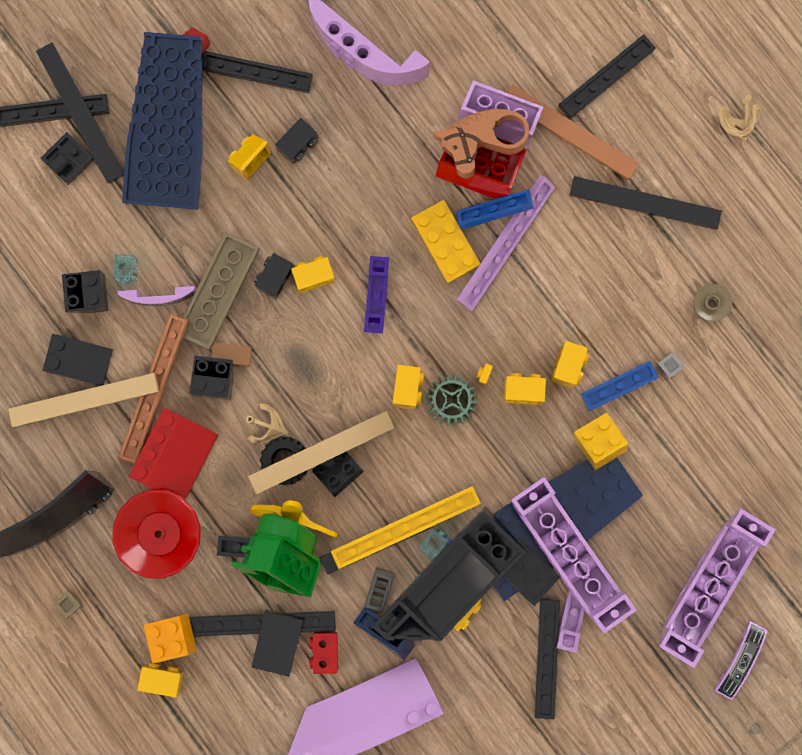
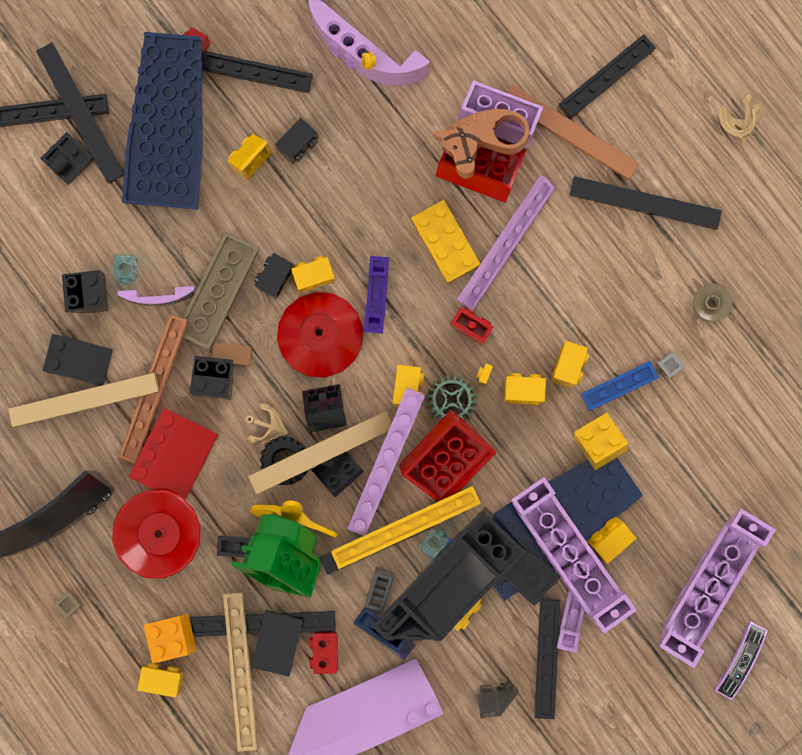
blue plate [457,189,534,230] -> none
none -> tan tile [223,592,258,752]
none -> red dish [277,292,363,378]
none -> black slope [302,384,347,433]
none -> lavender plate [347,388,425,536]
none -> yellow plate [362,51,376,70]
none -> red slope [399,410,497,502]
none -> red brick [450,307,493,346]
none -> clear smoke slope [476,682,518,718]
none -> yellow brick [587,516,637,564]

